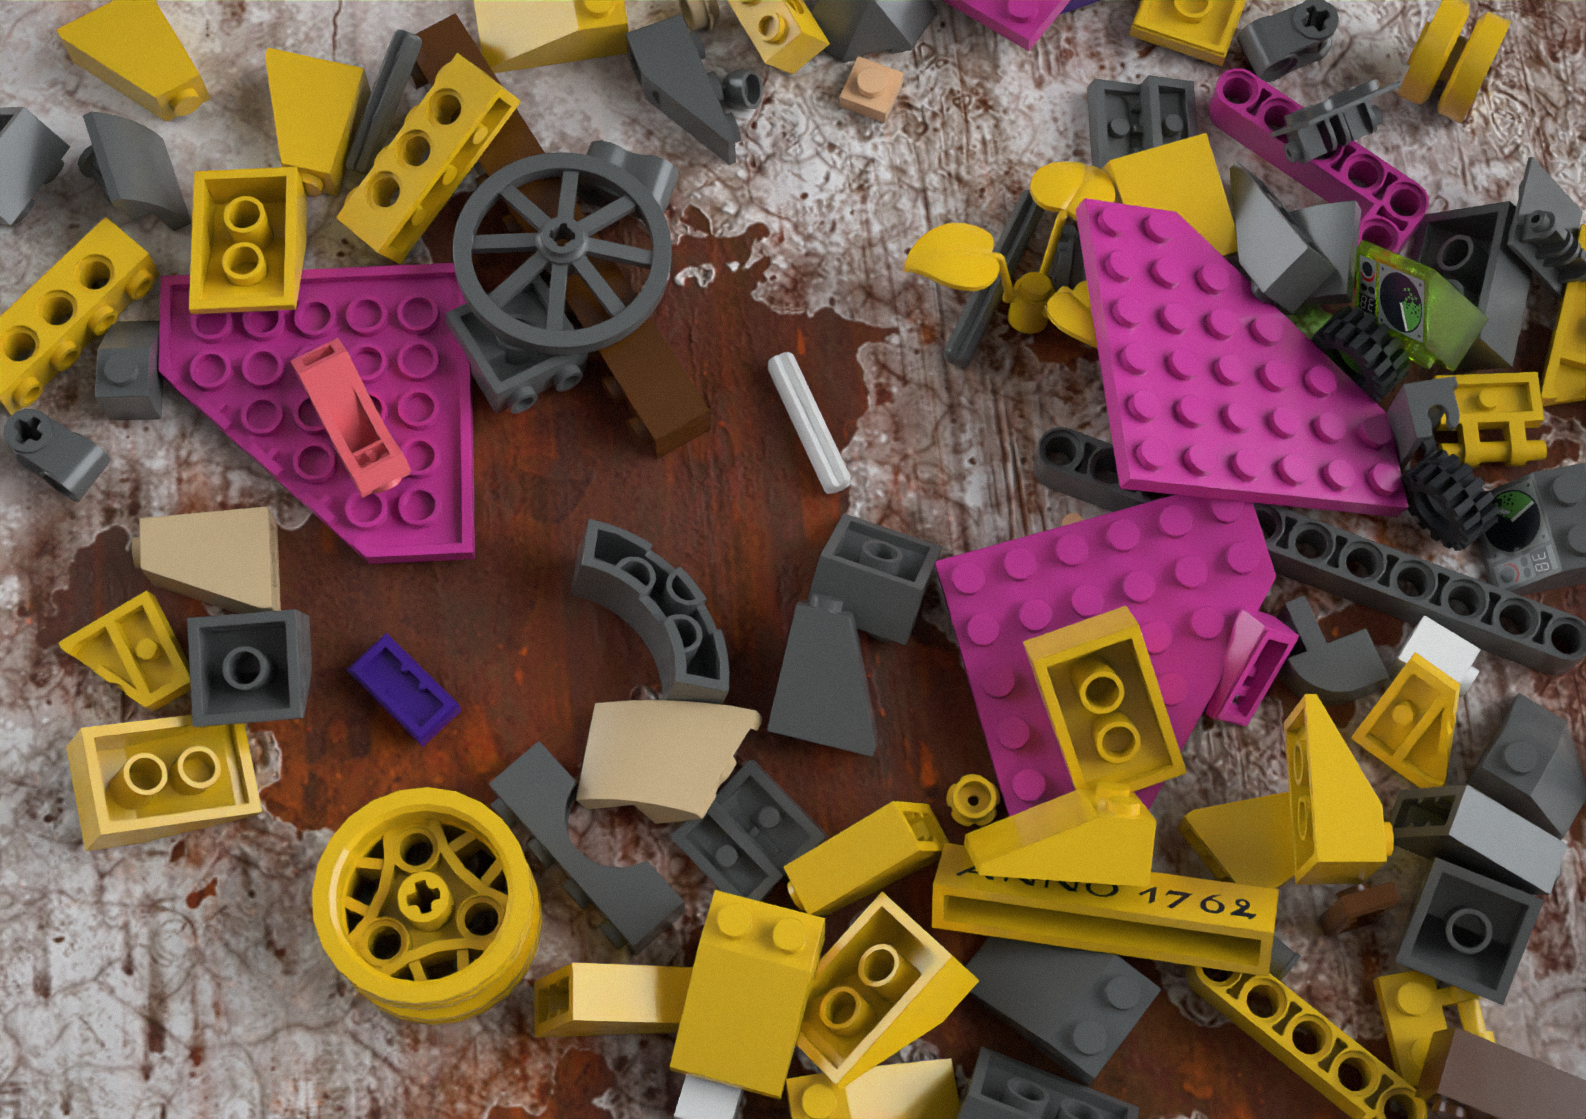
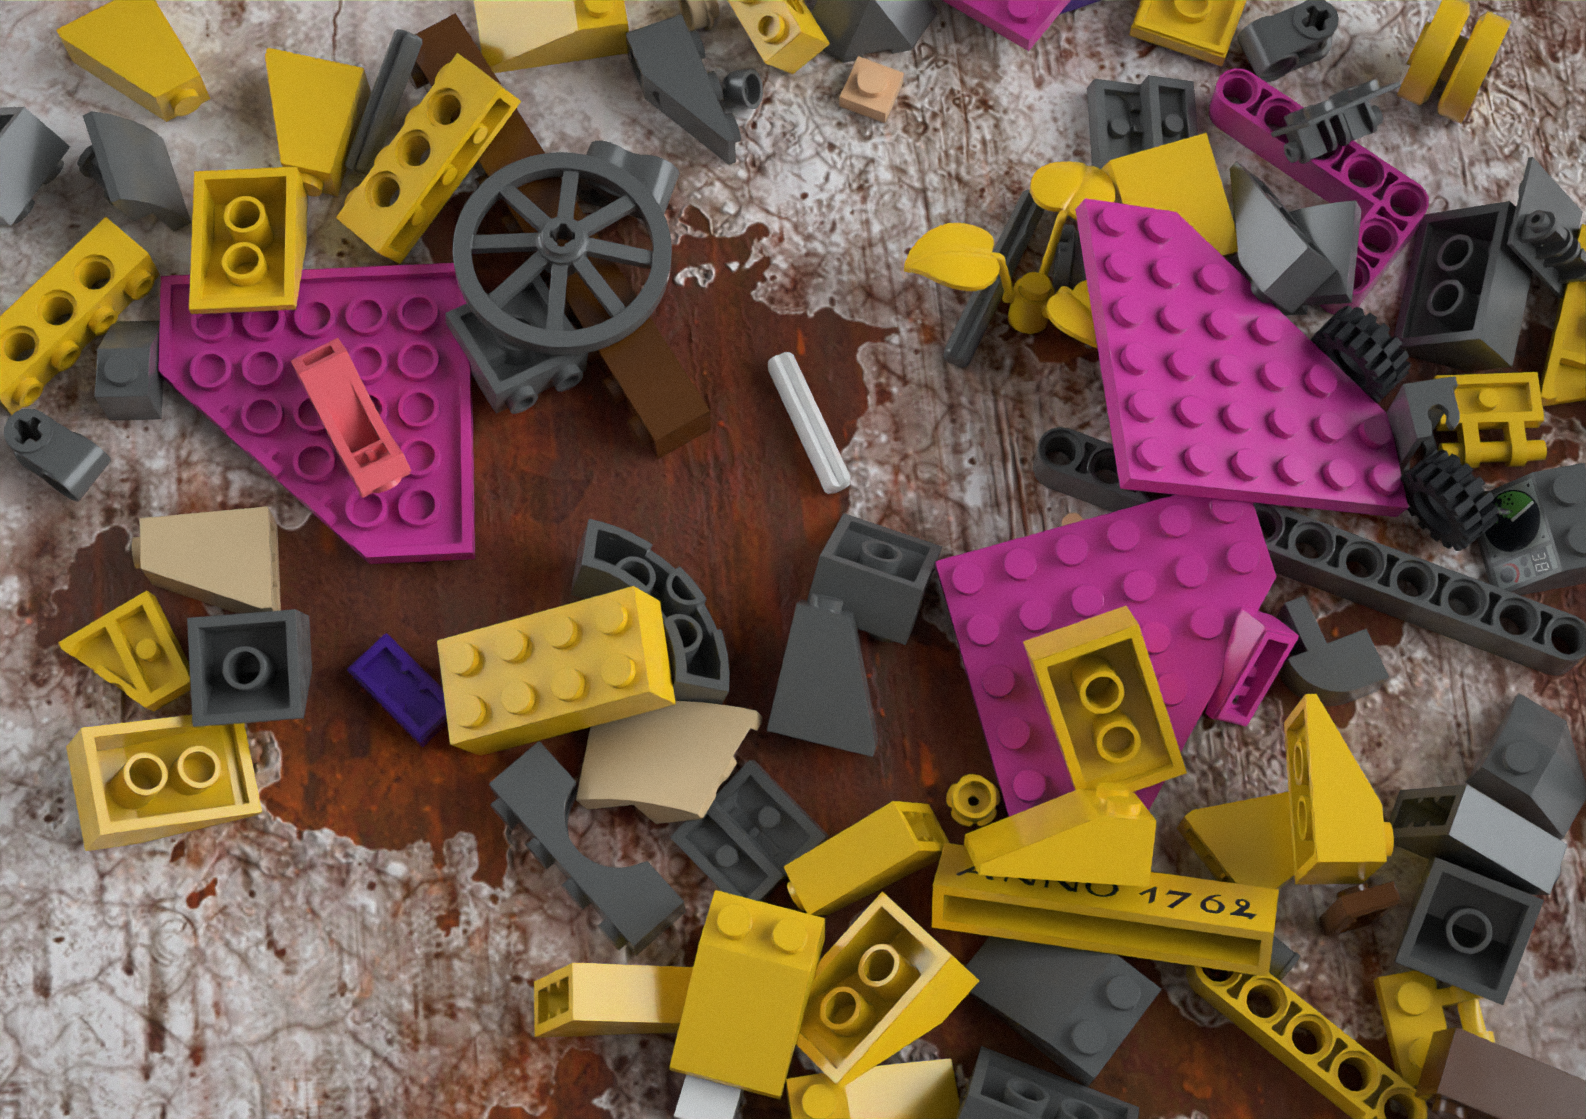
yellow wheel [312,787,543,1026] -> none
yellow wing [1351,652,1461,788] -> none
clear neon green slope [1356,240,1489,372] -> none
white brick [1387,615,1481,698] -> none
none -> yellow piece [437,586,676,756]

